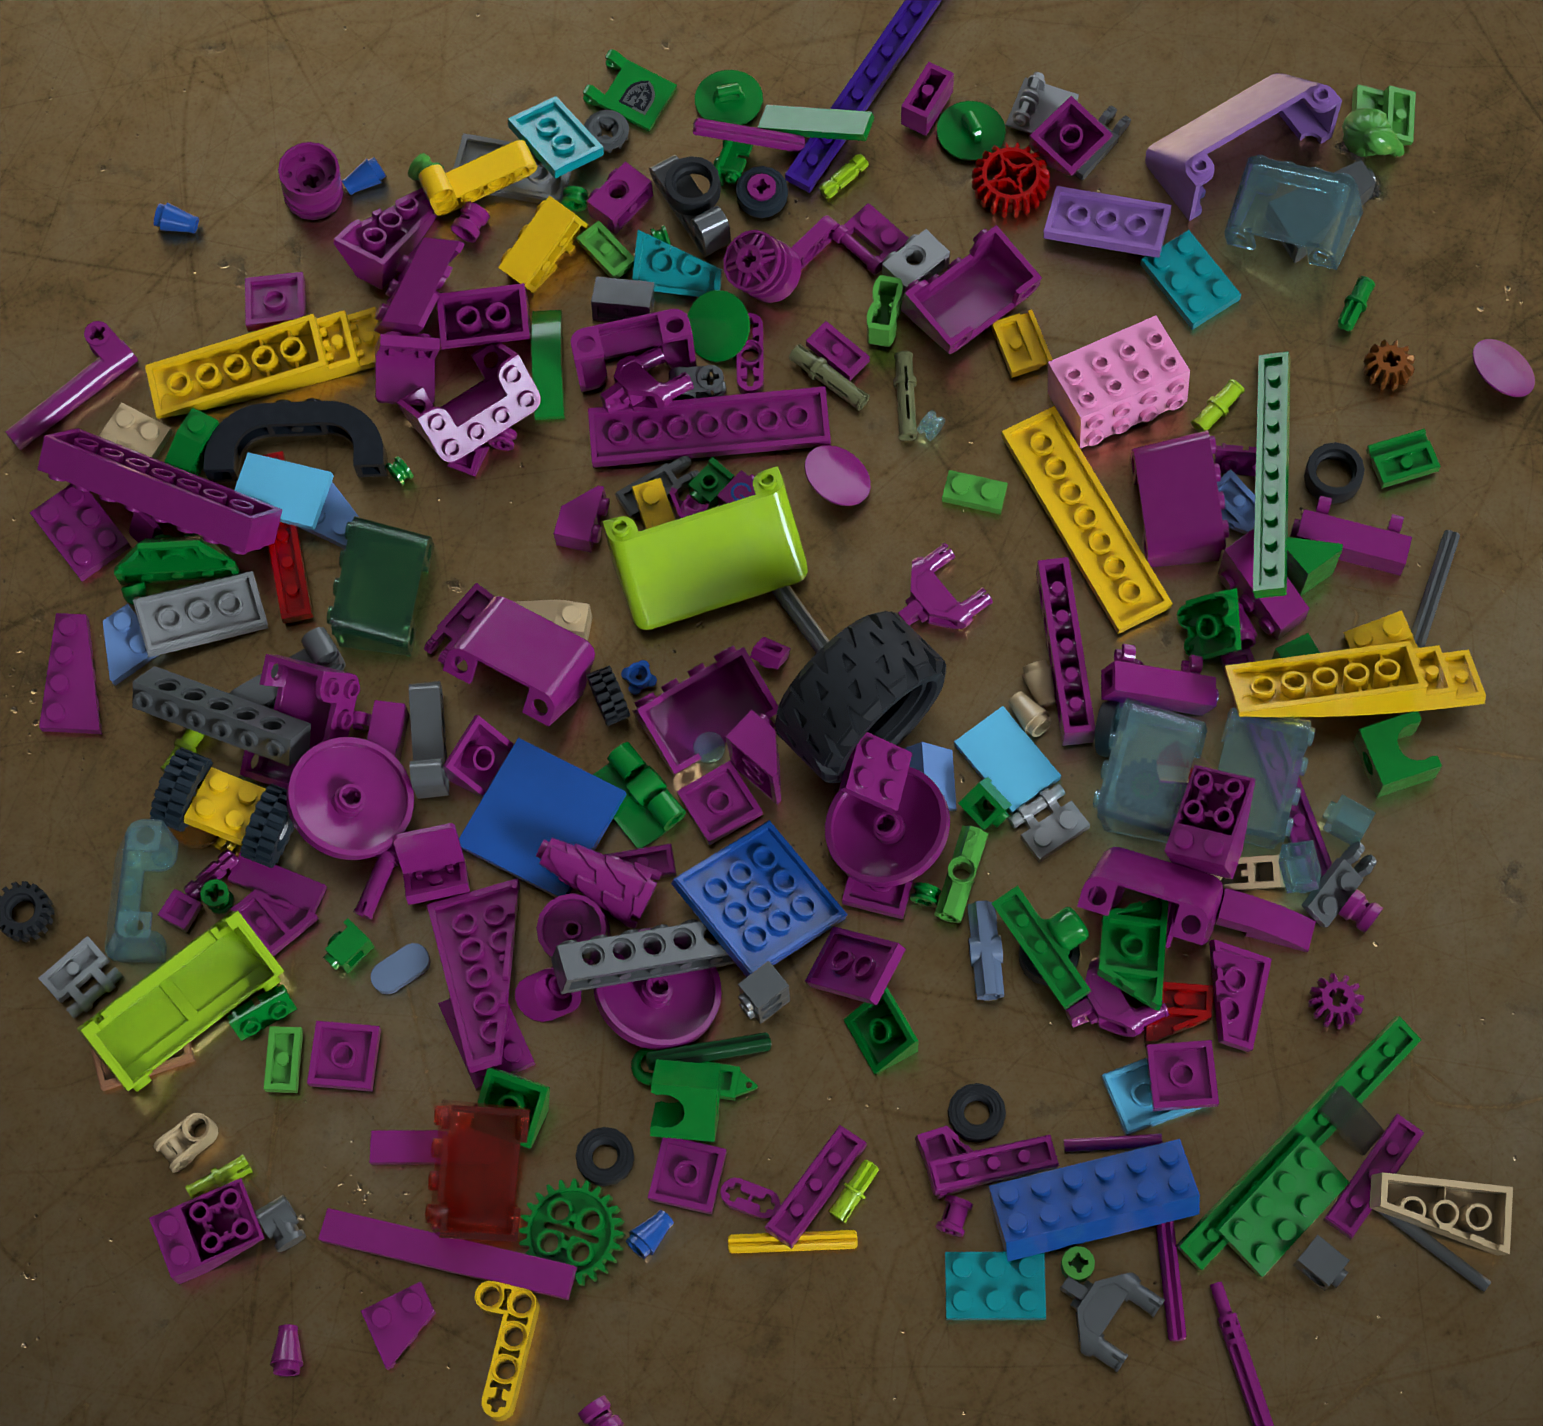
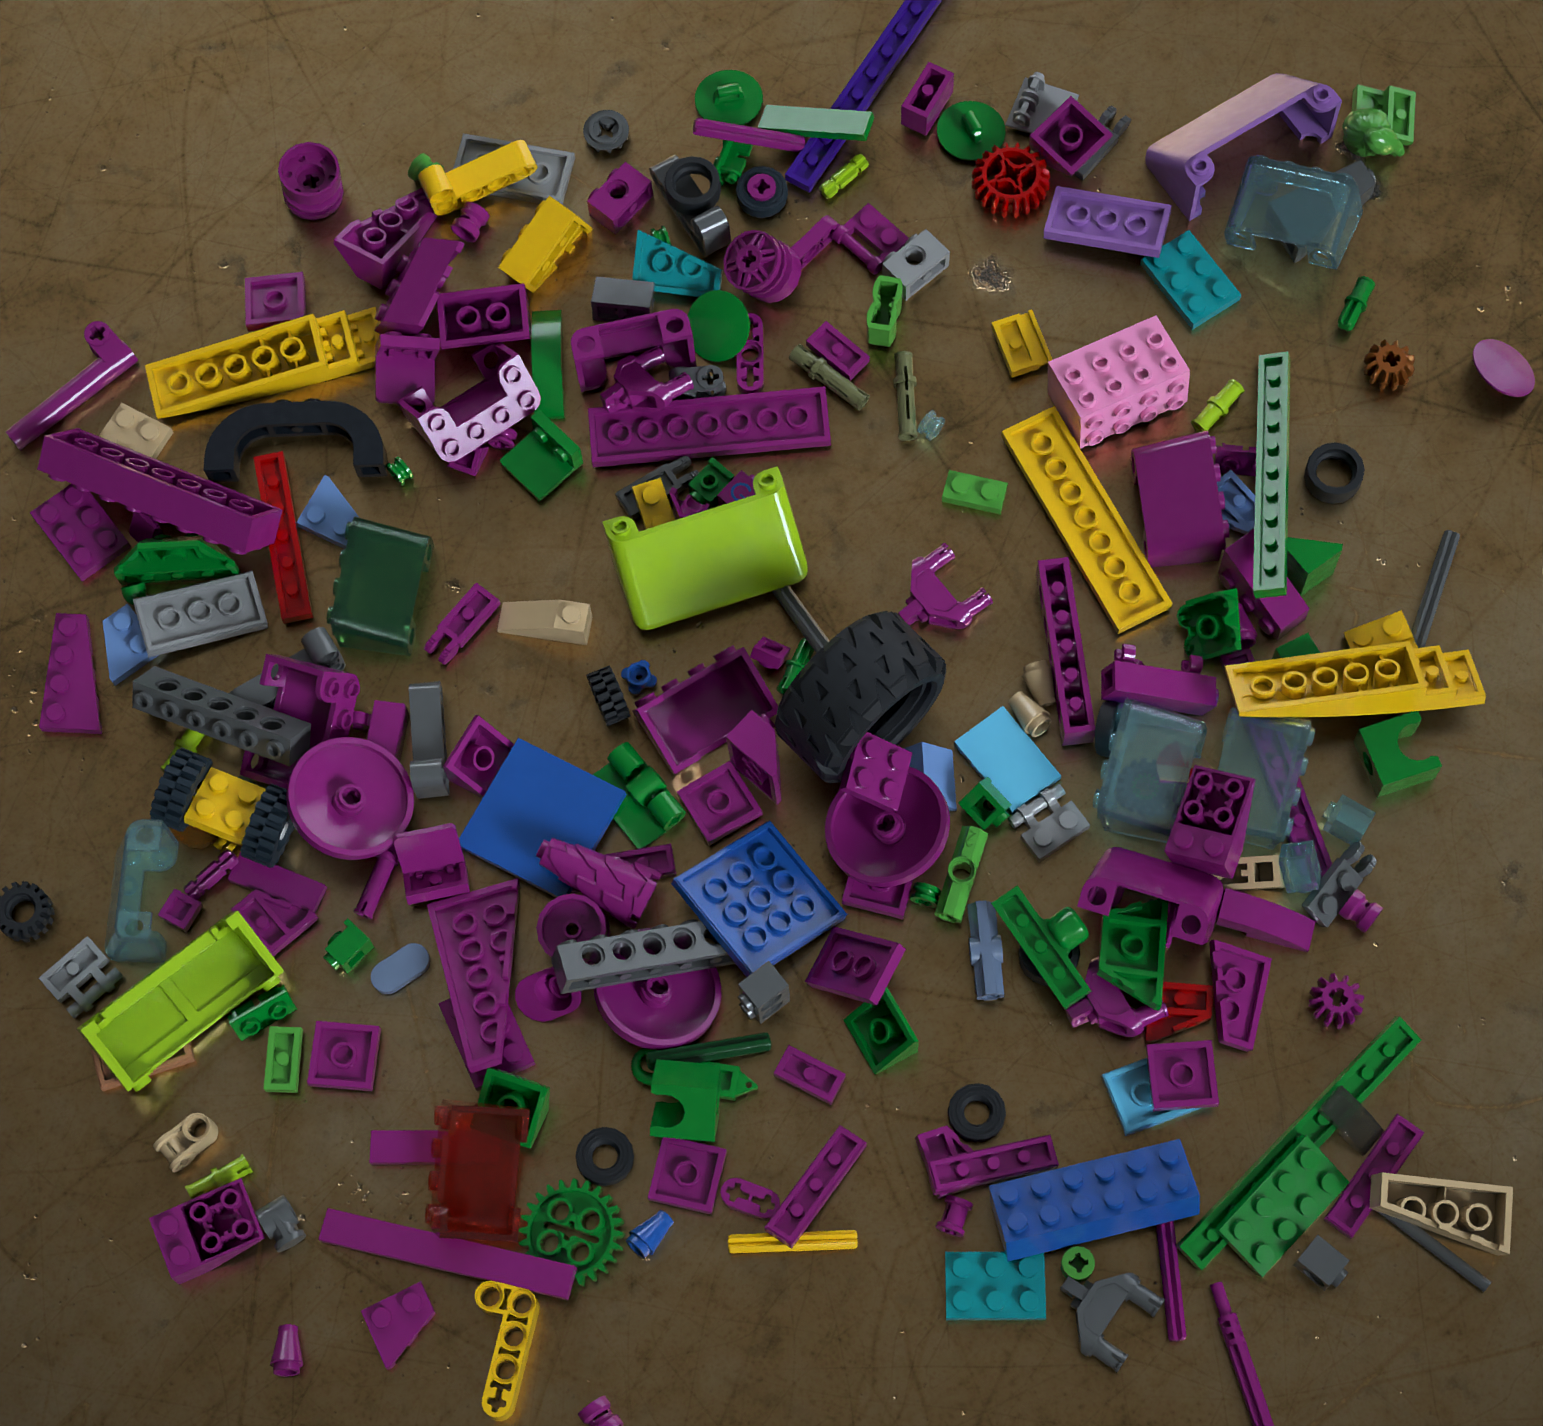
blue cone [154,202,199,234] -> none
green slope [164,408,219,476] -> none
green bush [200,879,235,915] -> none
medium azure tile [234,452,334,530] -> none
blue cone [342,157,387,195] -> none
magenta windscreen [443,596,595,726] -> none
teal plate [508,96,604,179] -> none
magenta slope [553,485,610,553] -> none
green bush [561,186,589,212] -> none
bright green plate [576,220,634,279] -> none
green flag [583,49,677,132] -> none
clear light blue tile [693,732,725,764] -> none
magenta shield [804,445,871,506] -> none
lime axle [828,1160,879,1223] -> none
magenta windscreen [901,225,1042,354] -> none
magenta bar [1063,1134,1163,1152] -> none
magenta brick [1290,496,1412,576] -> none
green plate [1366,428,1441,488] -> none
none -> green bracket [500,409,583,501]
none -> magenta plate [774,1045,846,1105]
none -> green axle [776,638,814,695]

